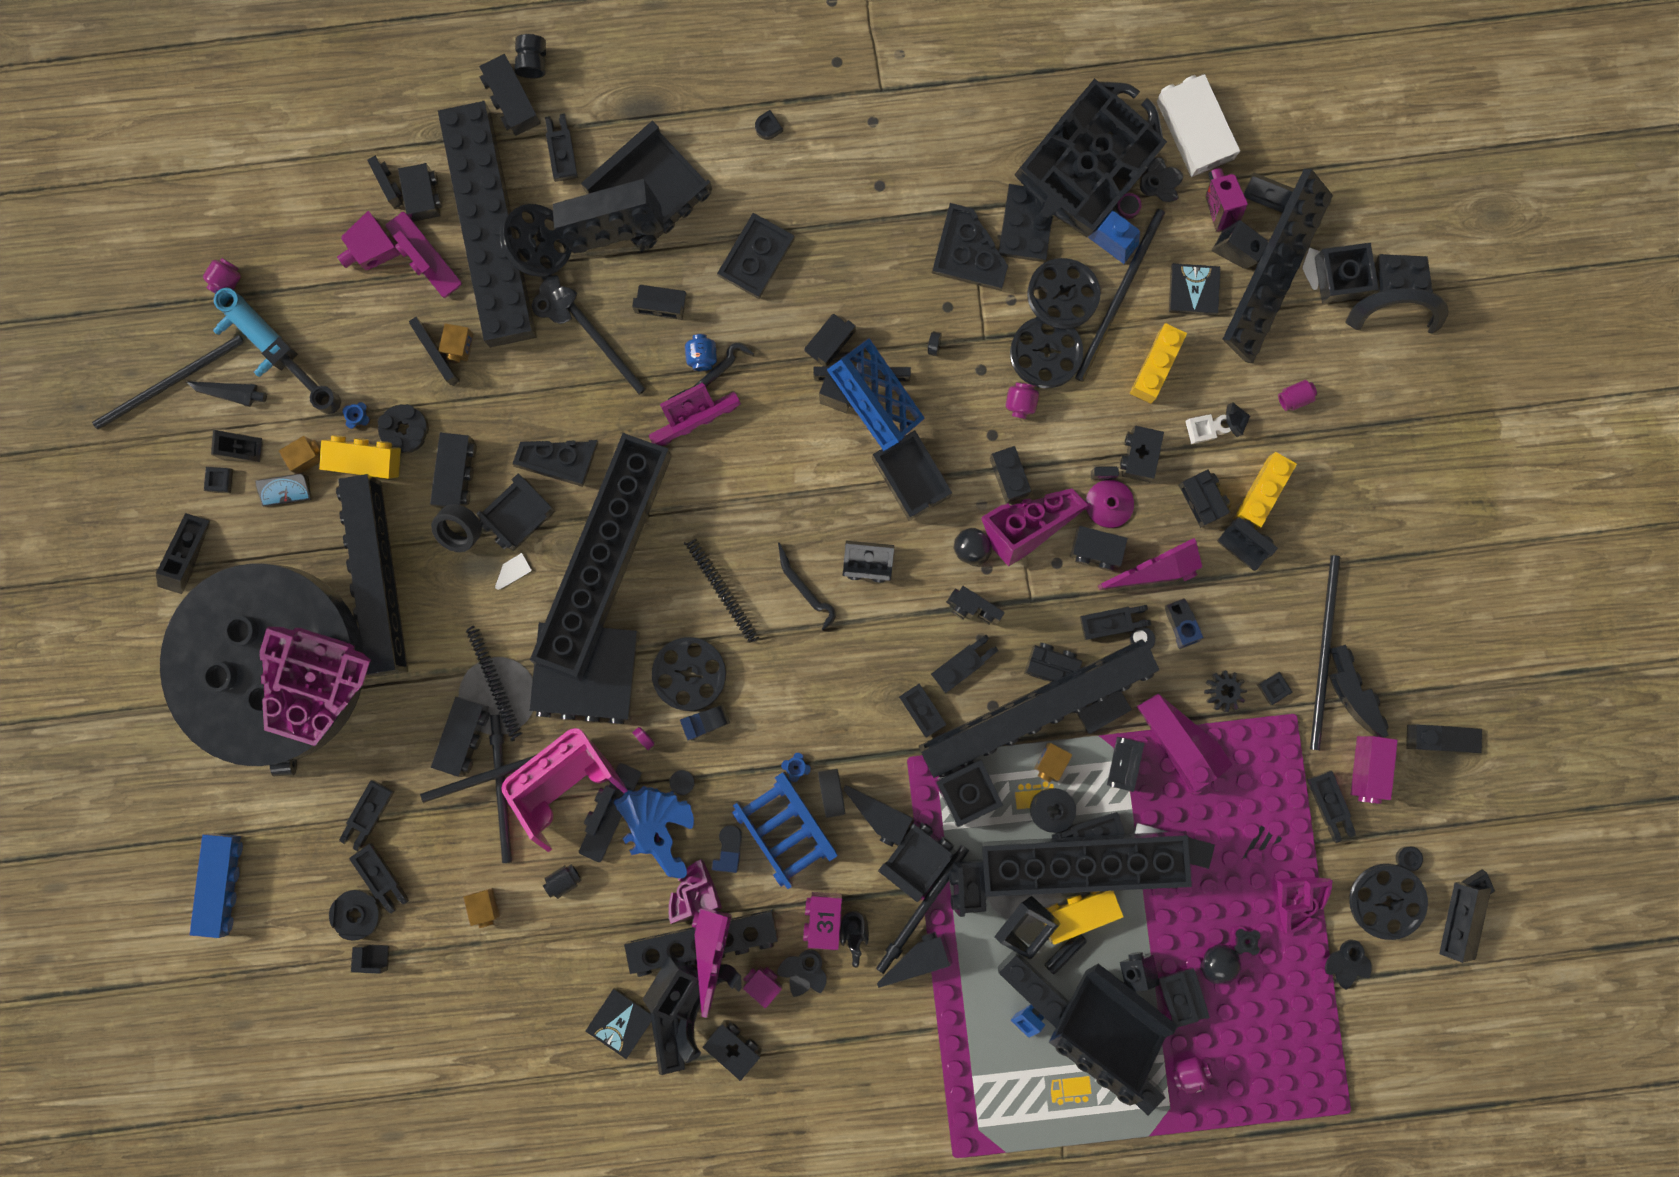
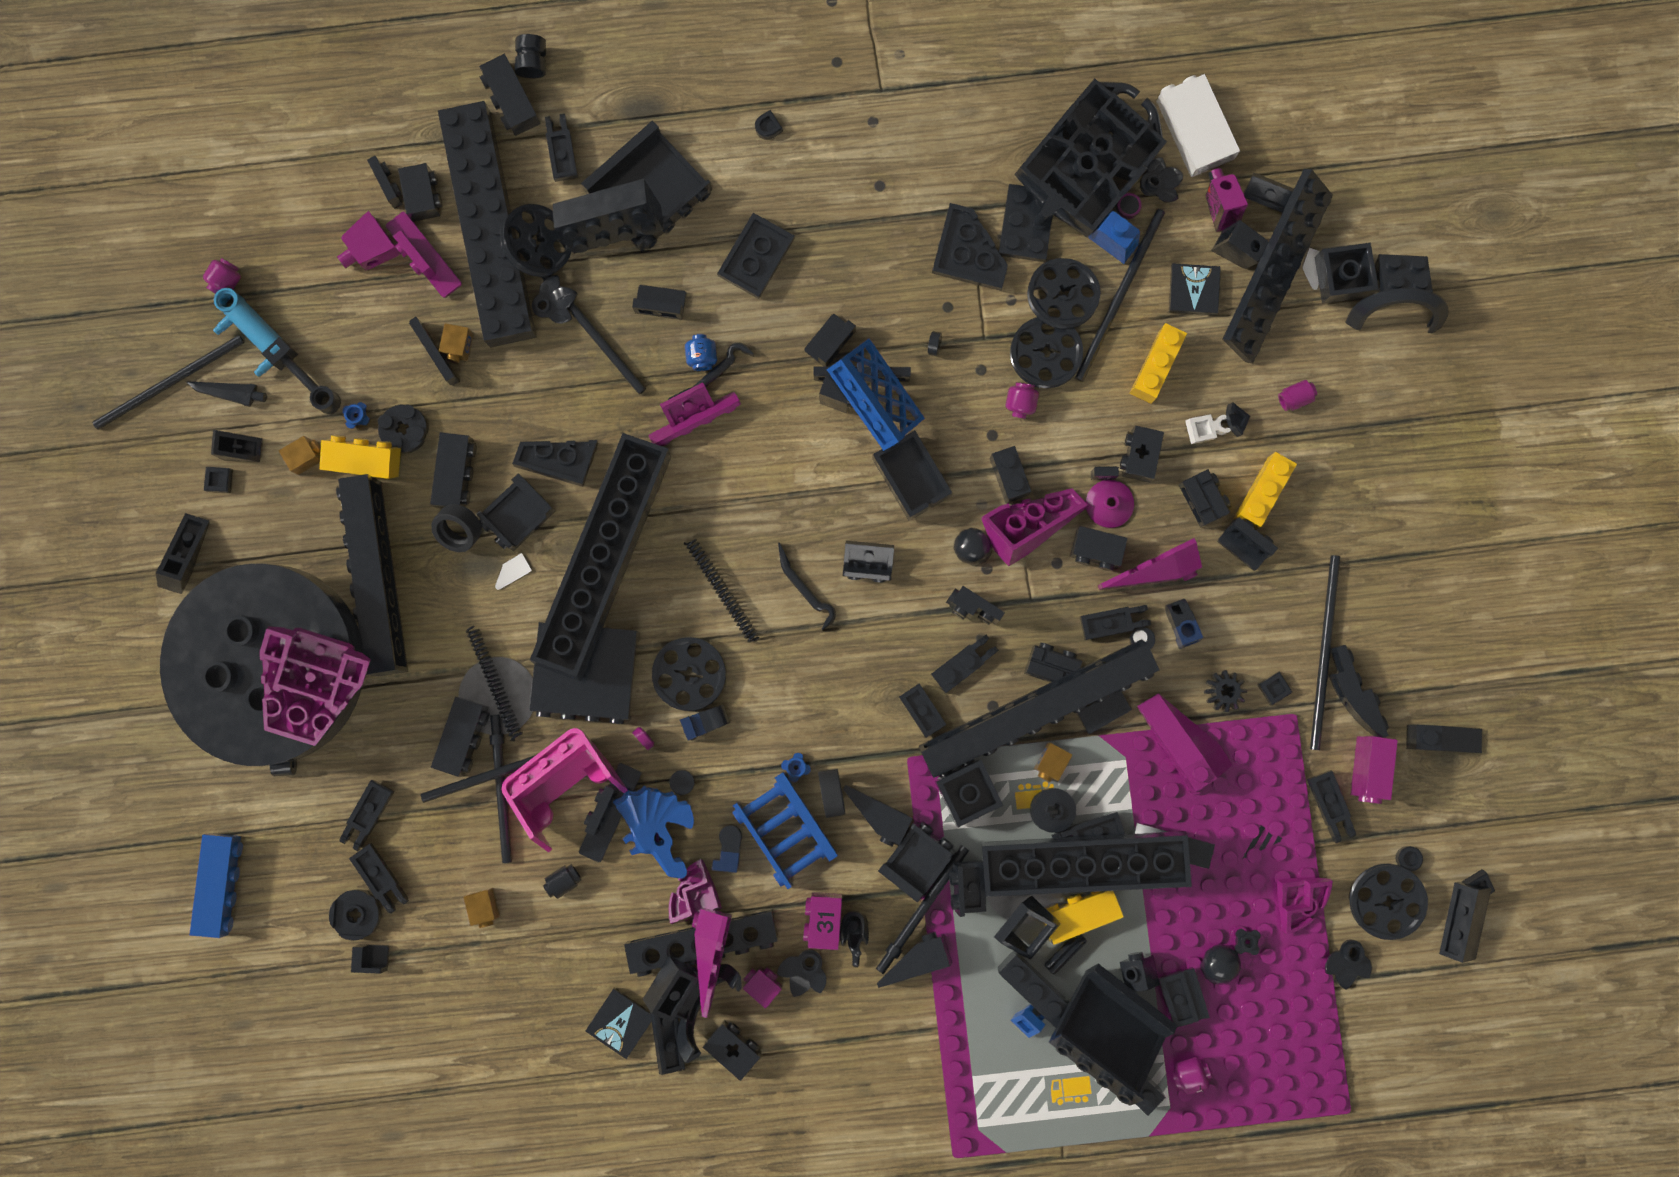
slope [255,473,312,507] -> none
black hinge [1107,737,1145,792] -> none

